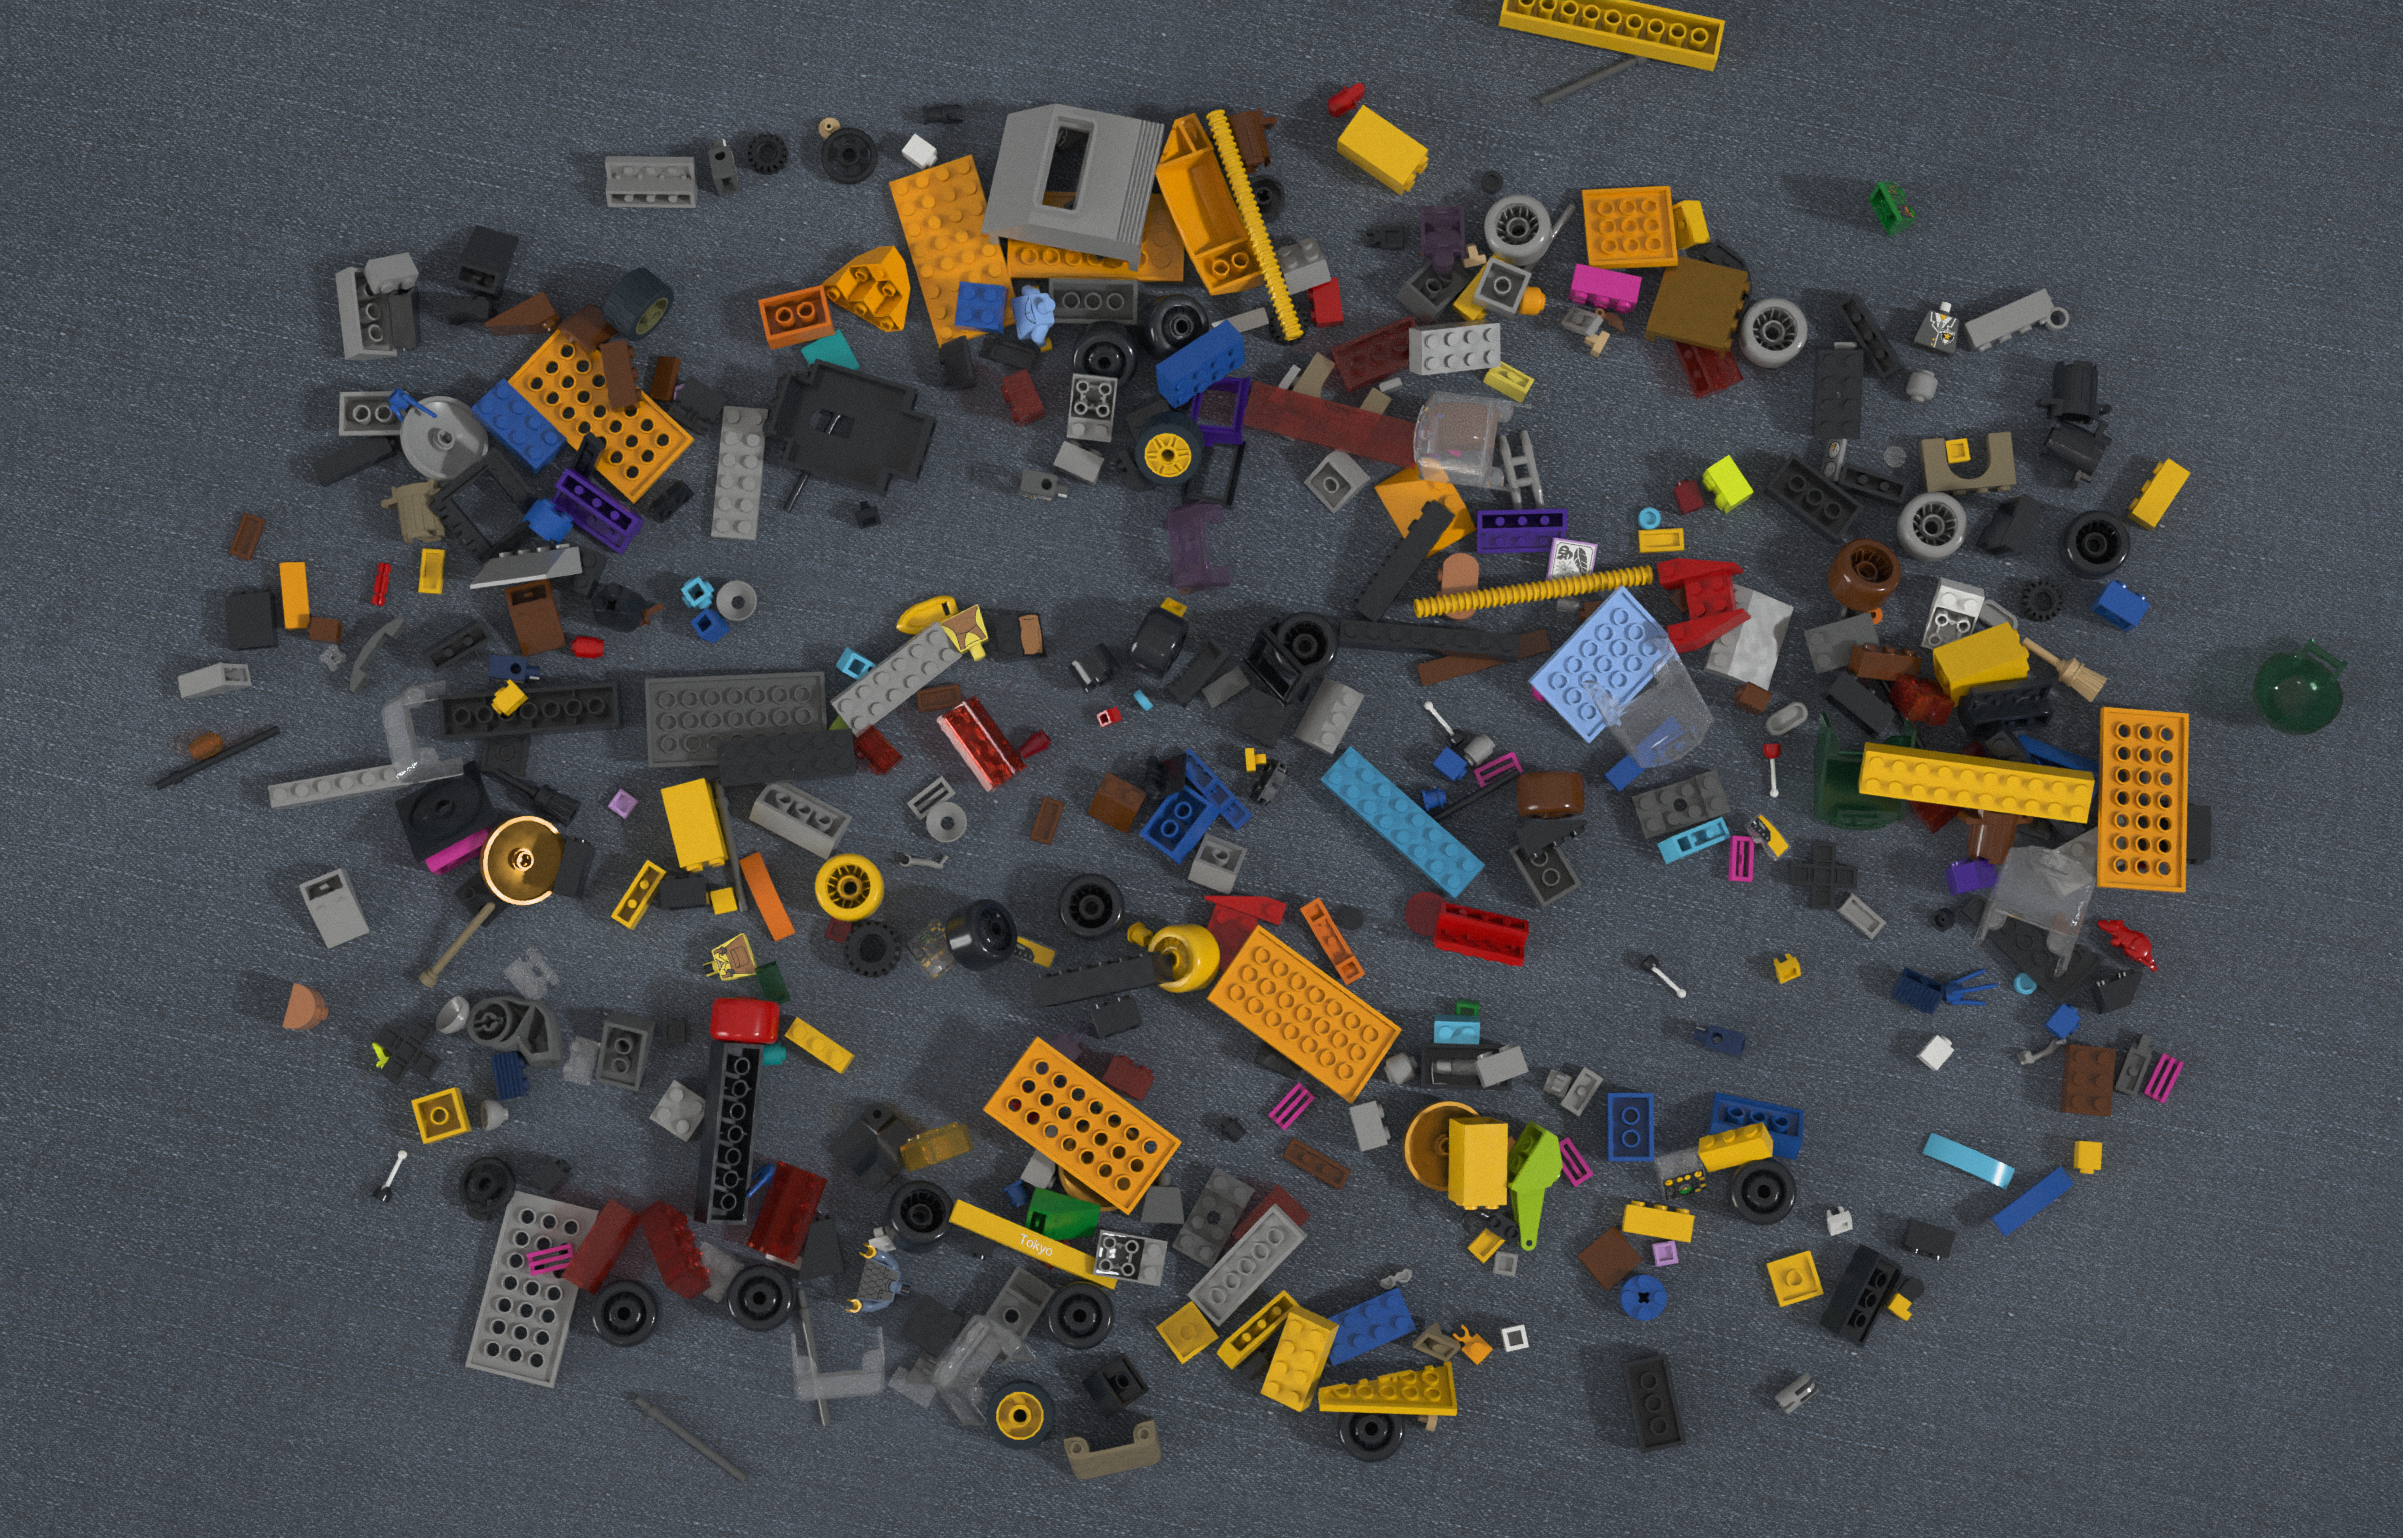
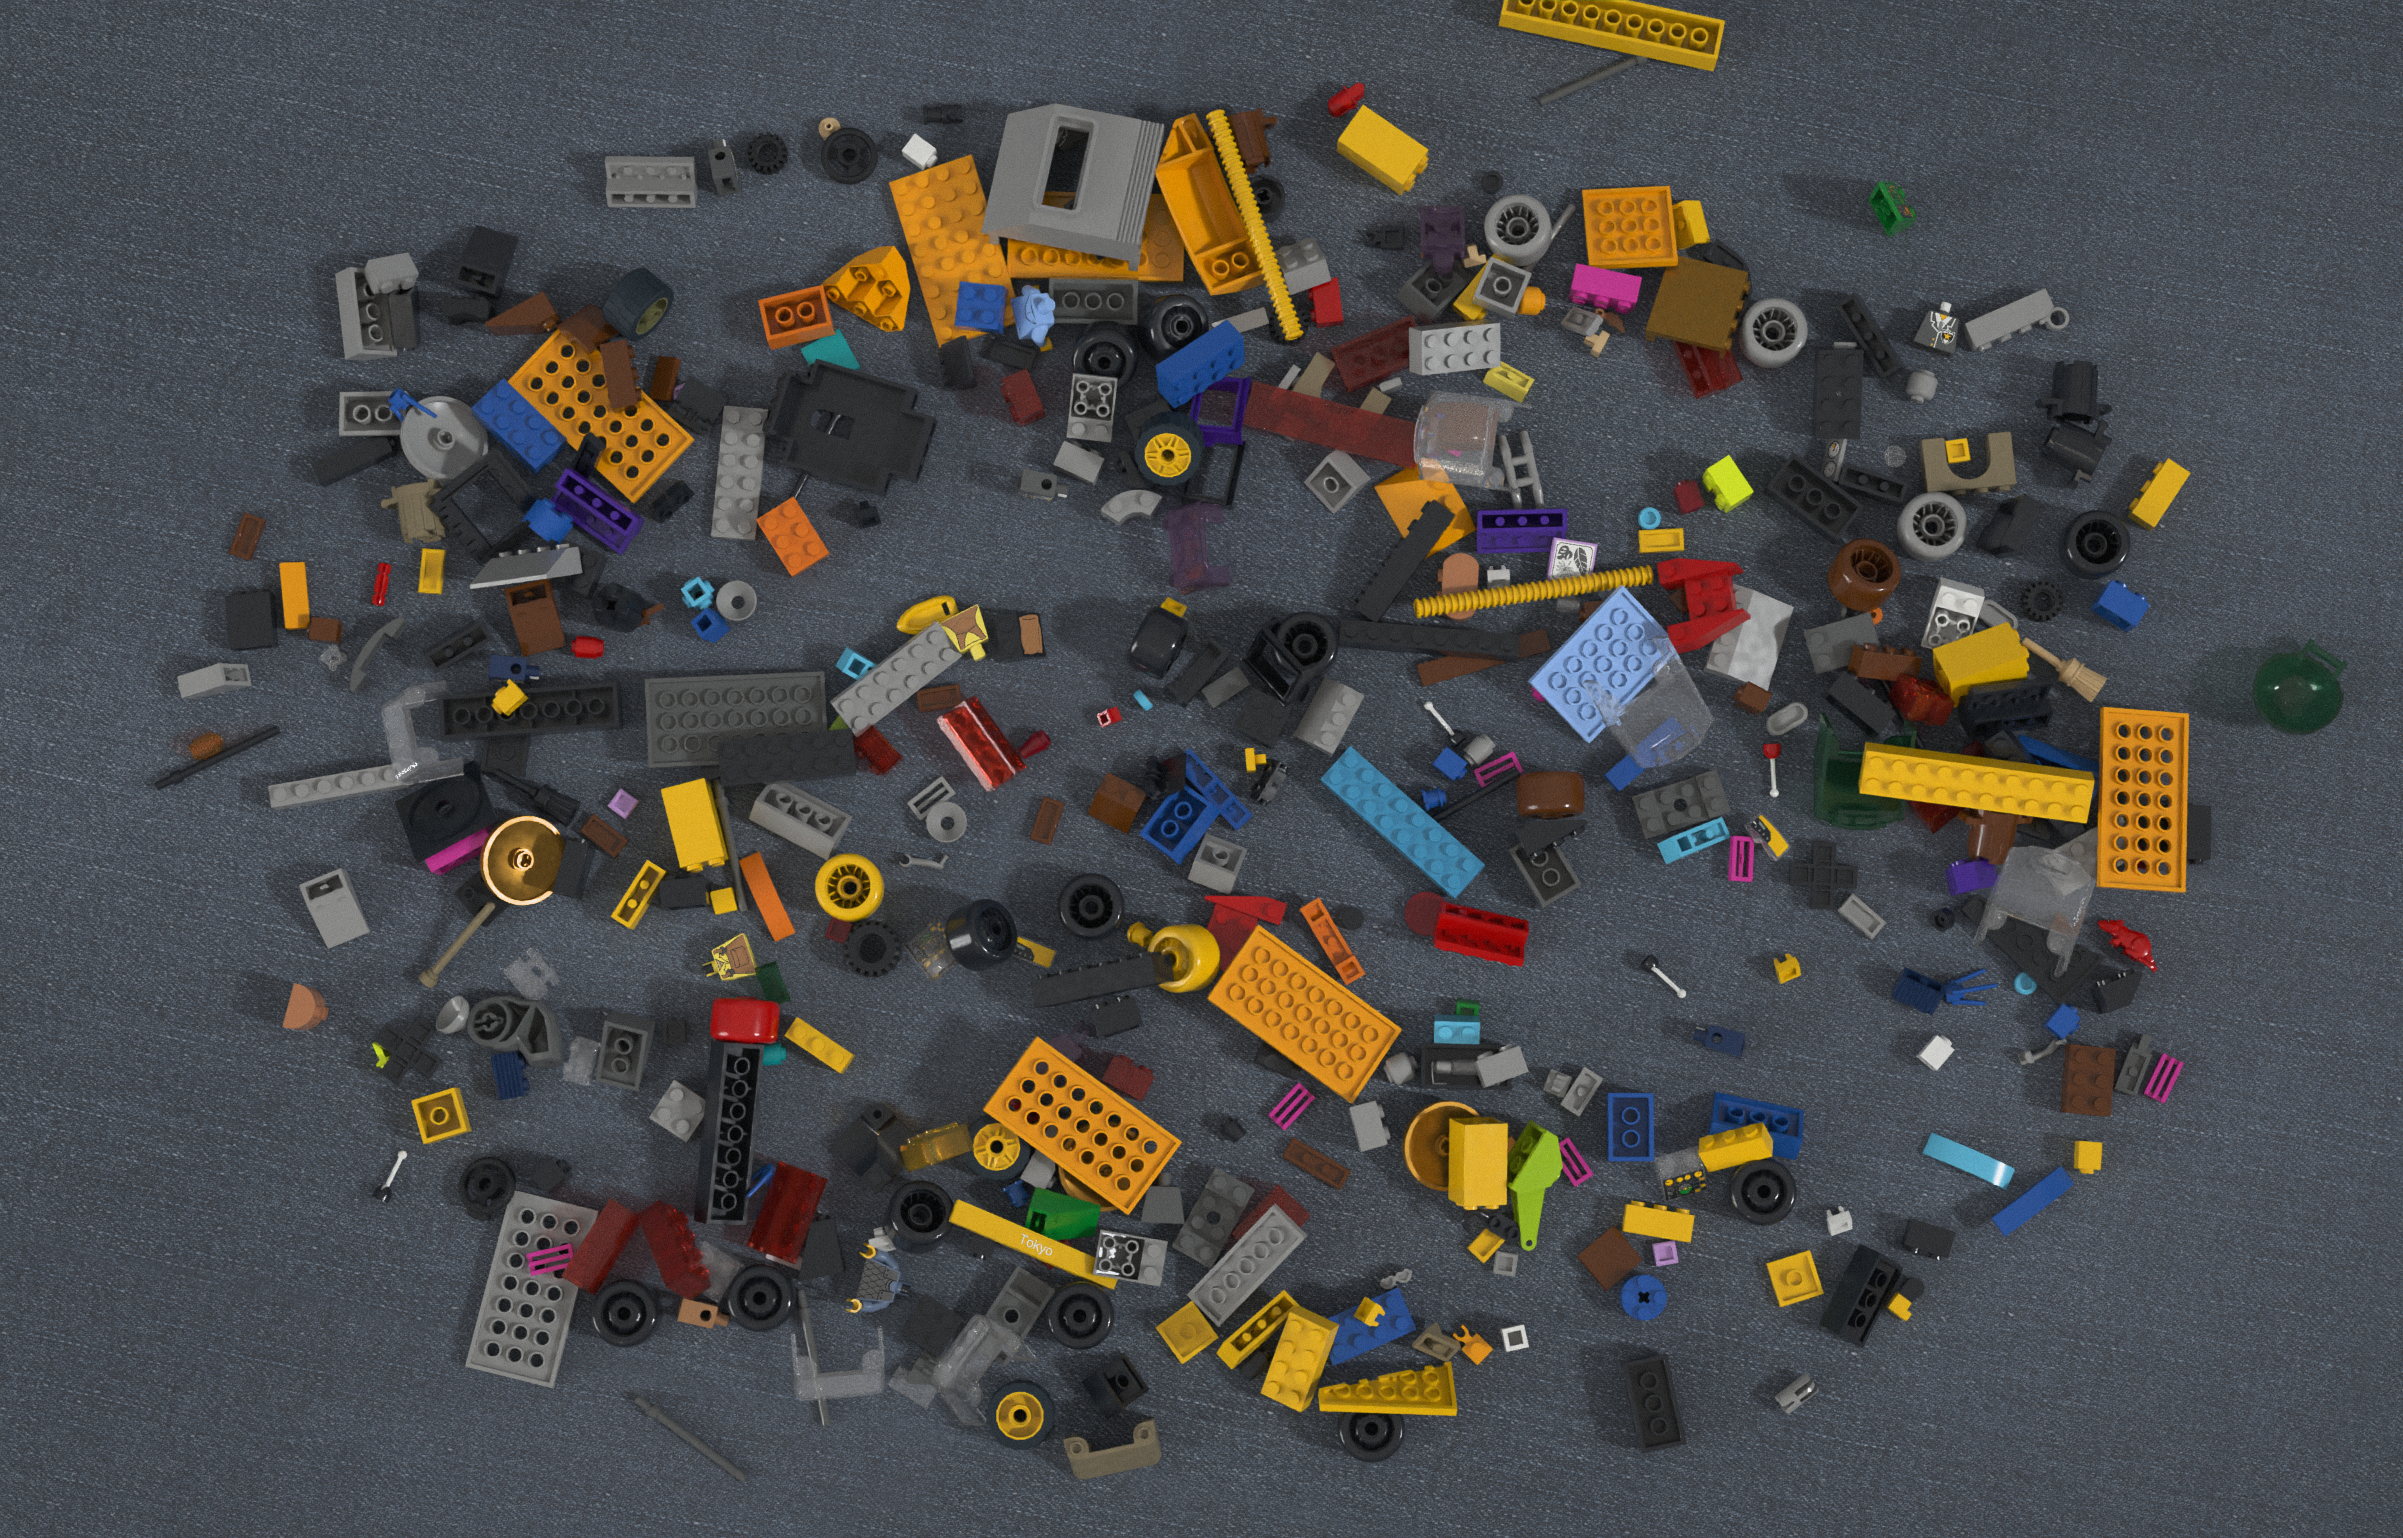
light grey brick [481,1099,509,1131] -> none
black brick [1068,643,1122,694] -> none
tan tile [1418,1415,1438,1432] -> none
none -> reddish brown tile [580,814,629,859]
none -> medium nougat torso [676,1296,730,1329]
none -> orange brick [756,496,830,578]
none -> wheel [963,1114,1032,1181]
none -> light grey brick [1101,490,1162,526]
none -> yellow tile [1353,1297,1385,1327]
none -> white tile [1487,565,1510,590]

